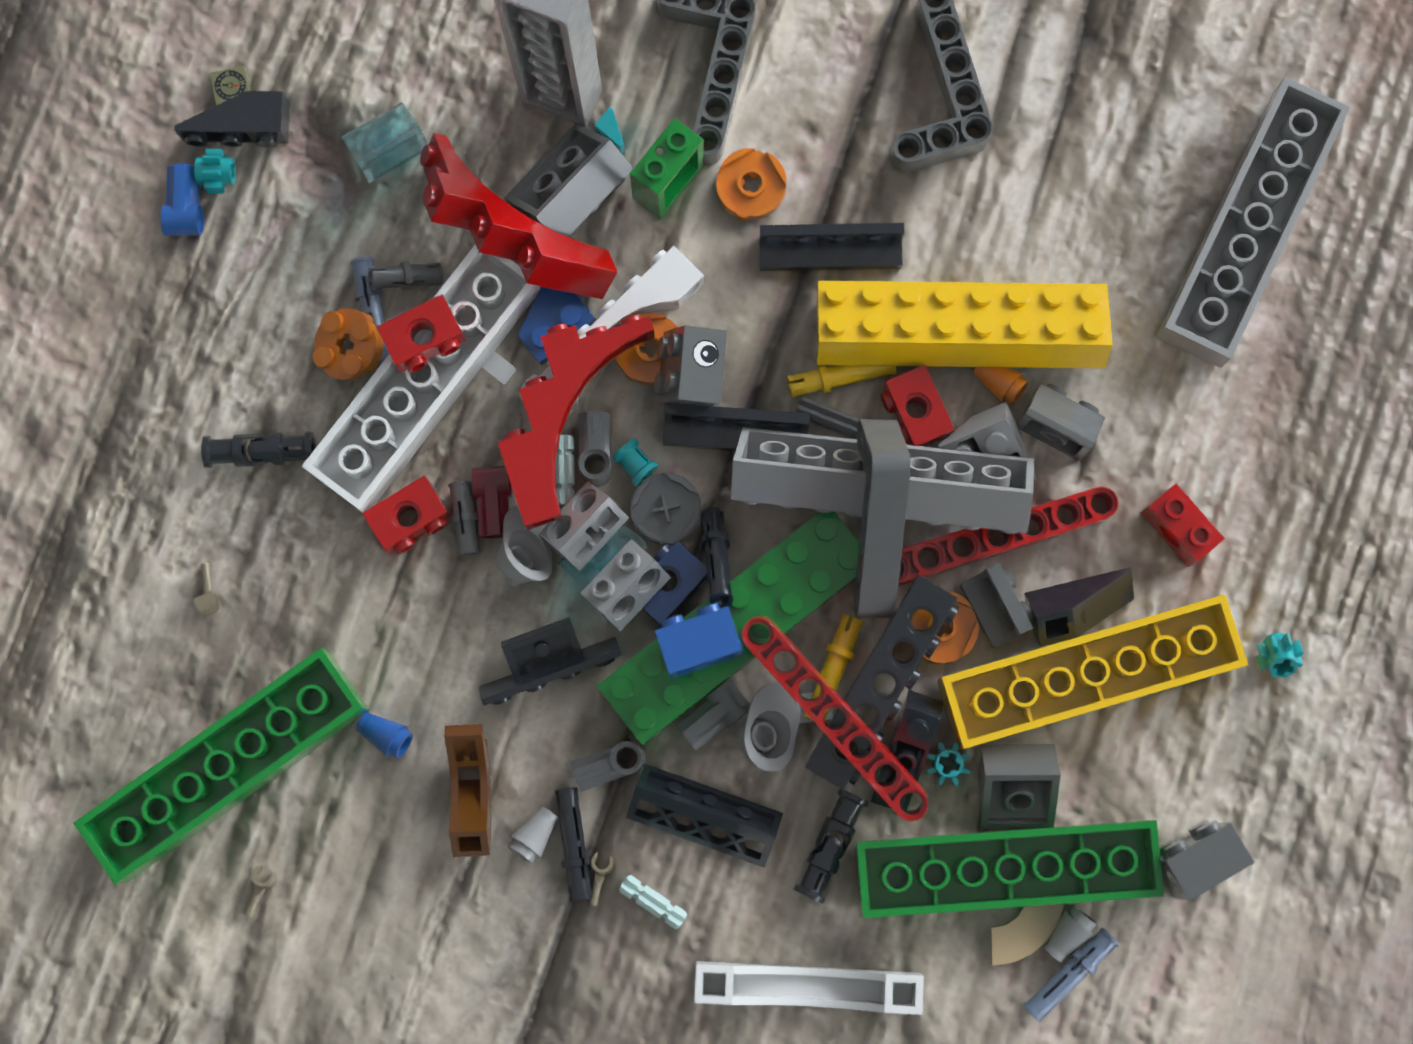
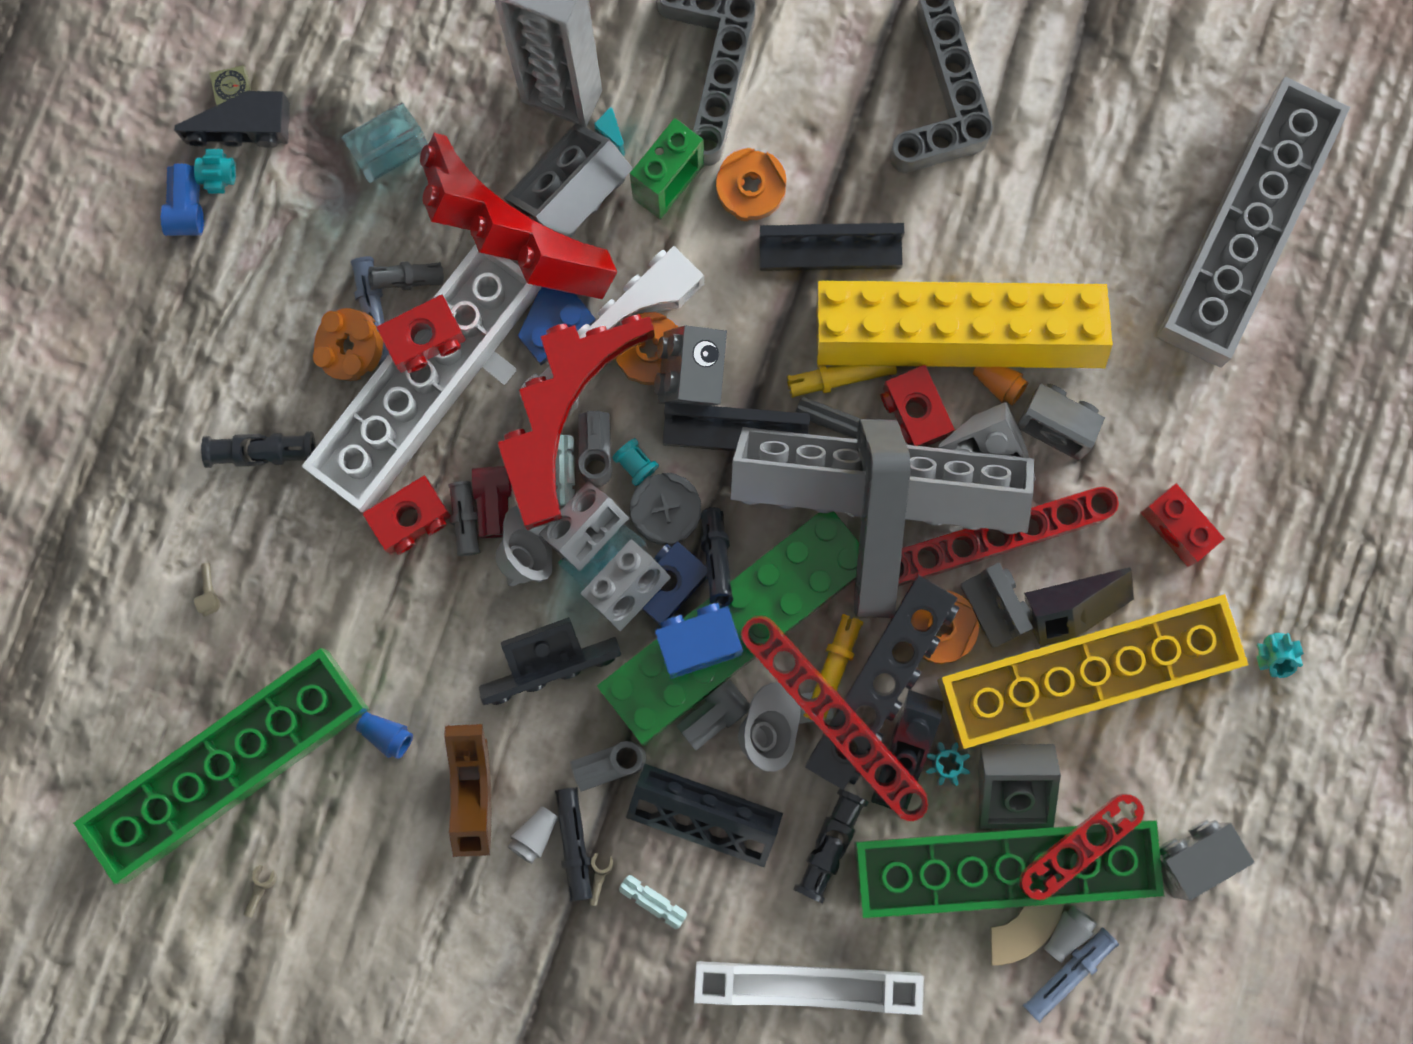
none -> red beam [1020,794,1144,900]

